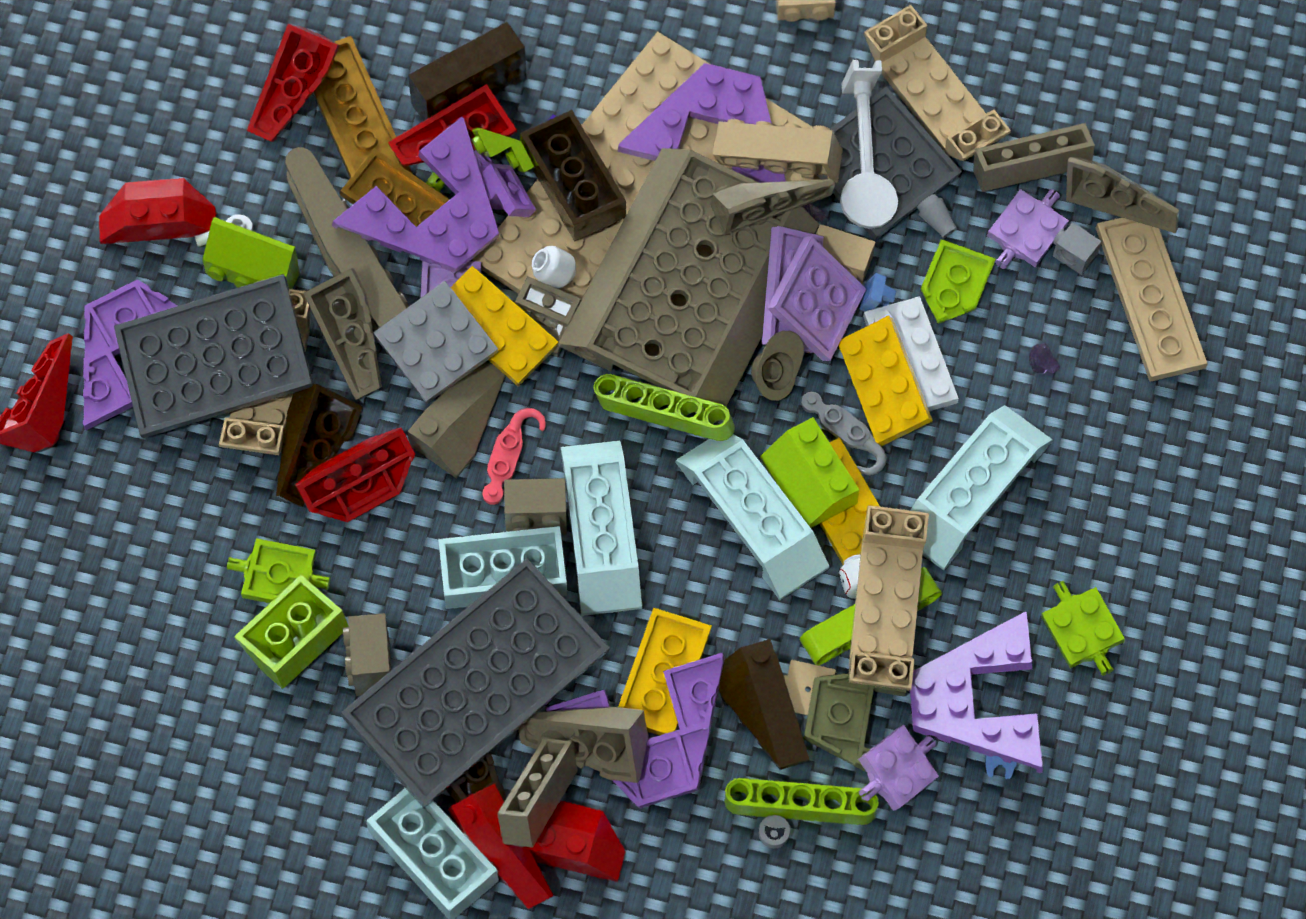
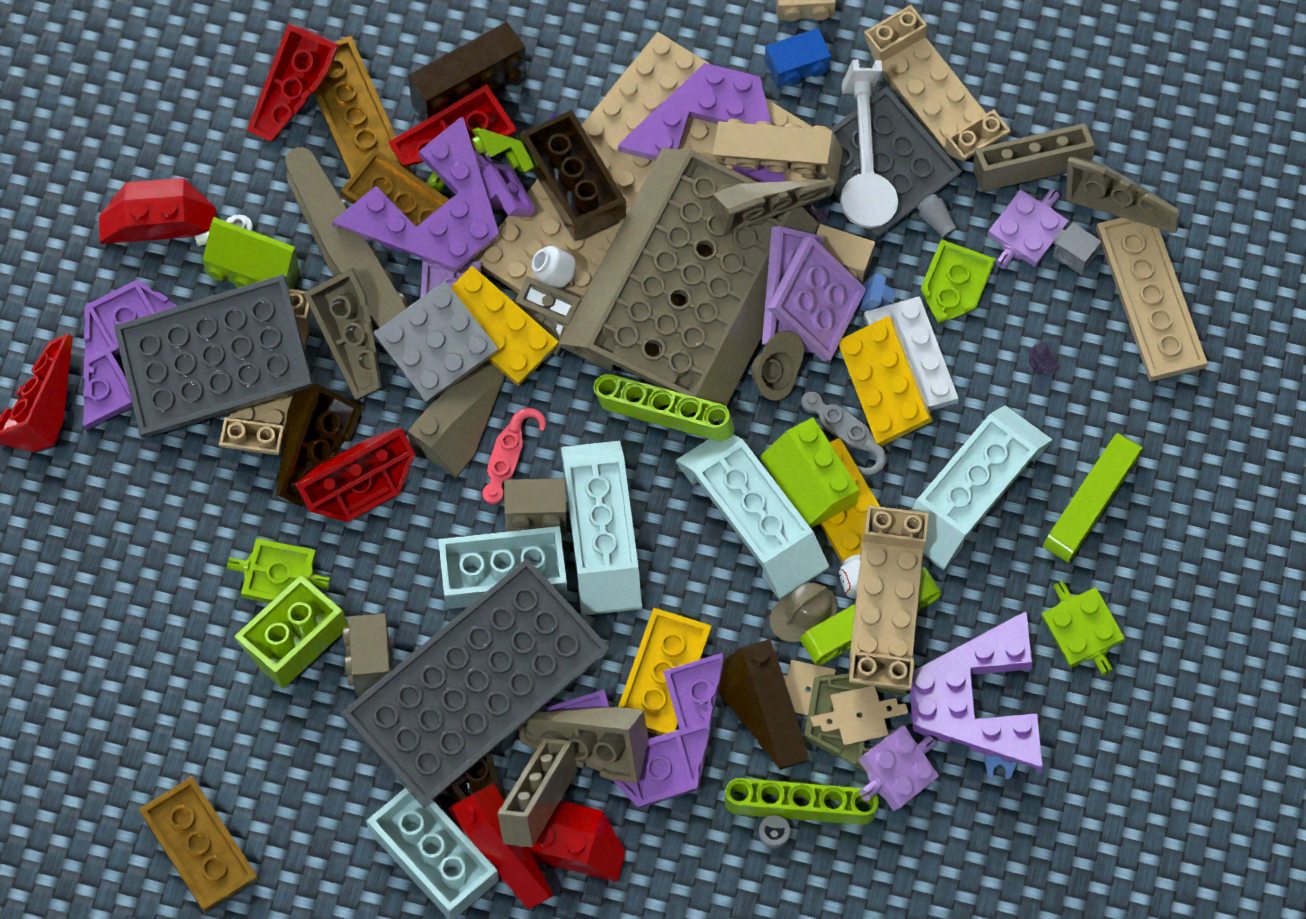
none -> pearl gold plate [139,776,258,914]
none -> blue brick [764,28,831,88]
none -> dark tan piece [769,583,837,643]
none -> tan piece [811,686,908,745]
none -> lime beam [1042,432,1143,563]

